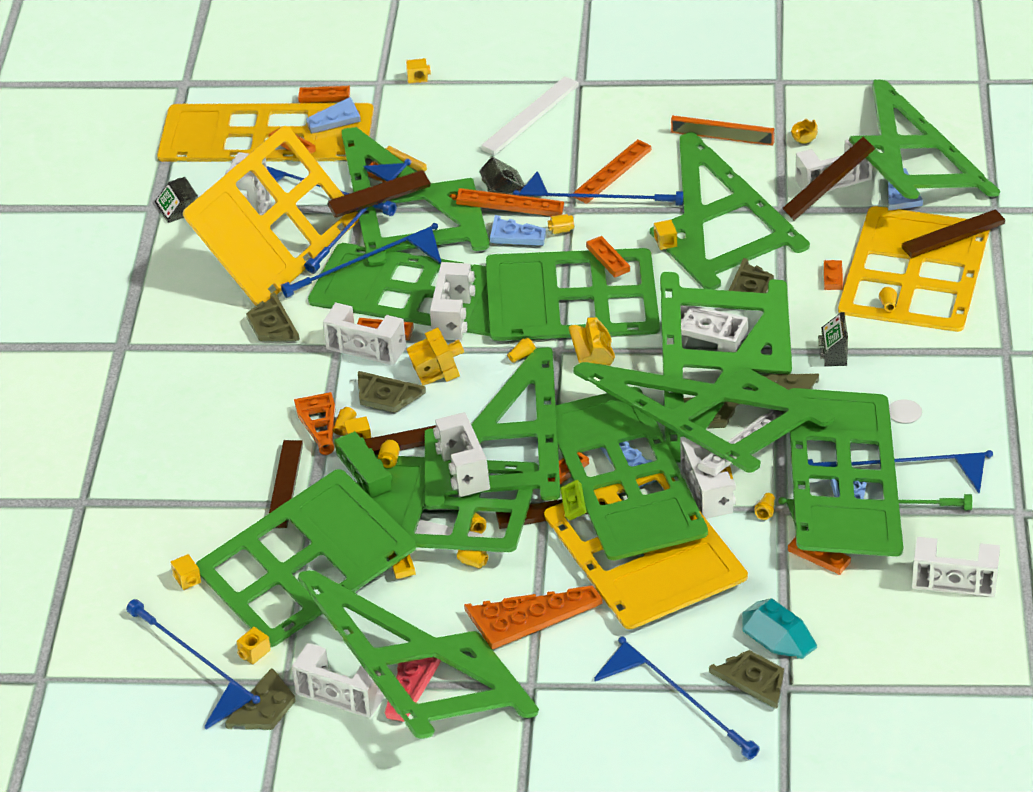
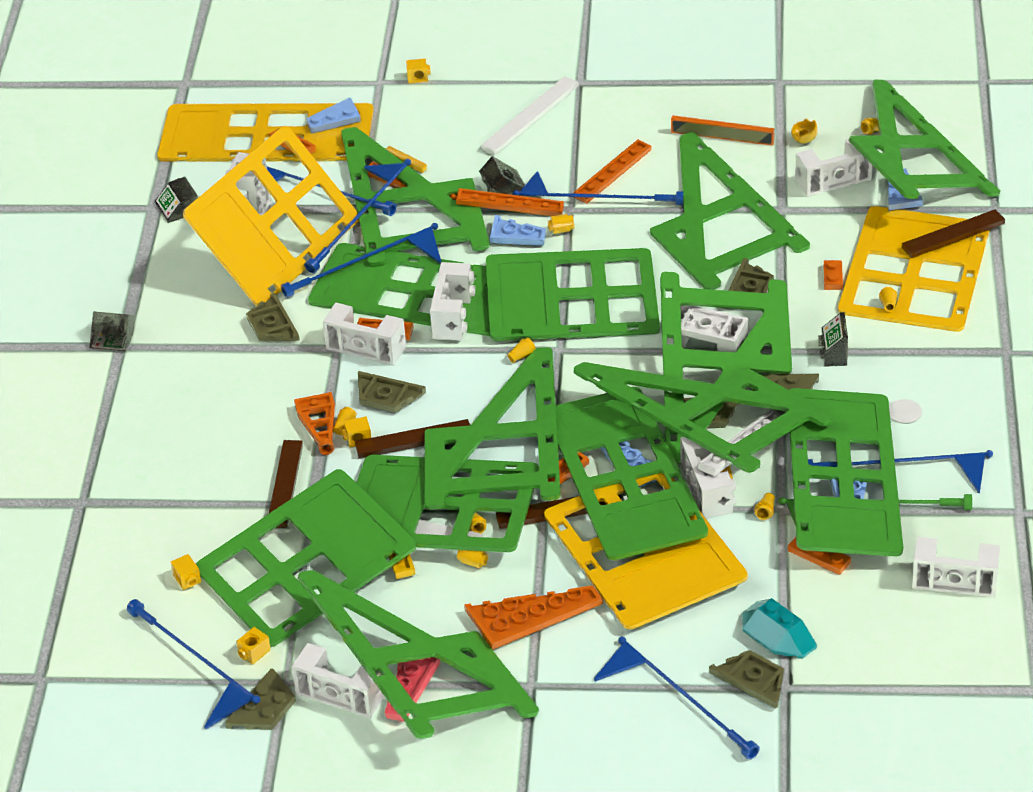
orange plate [298,86,350,103] -> none
reddish brown tile [327,170,431,218] -> none
bright green brick [334,432,393,498] -> none
yellow brick [378,440,400,468] -> none
yellow piece [406,327,464,386] -> none
white plate [433,412,490,497] -> none
lime plate [560,479,587,521] -> none
yellow piece [569,317,615,365] -> none
orange plate [586,236,630,278] -> none
yellow brick [654,219,677,250] -> none
reddish brown tile [782,137,875,221] -> none
none -> clear smoke slope [89,311,135,352]
none -> yellow cone [861,118,879,135]

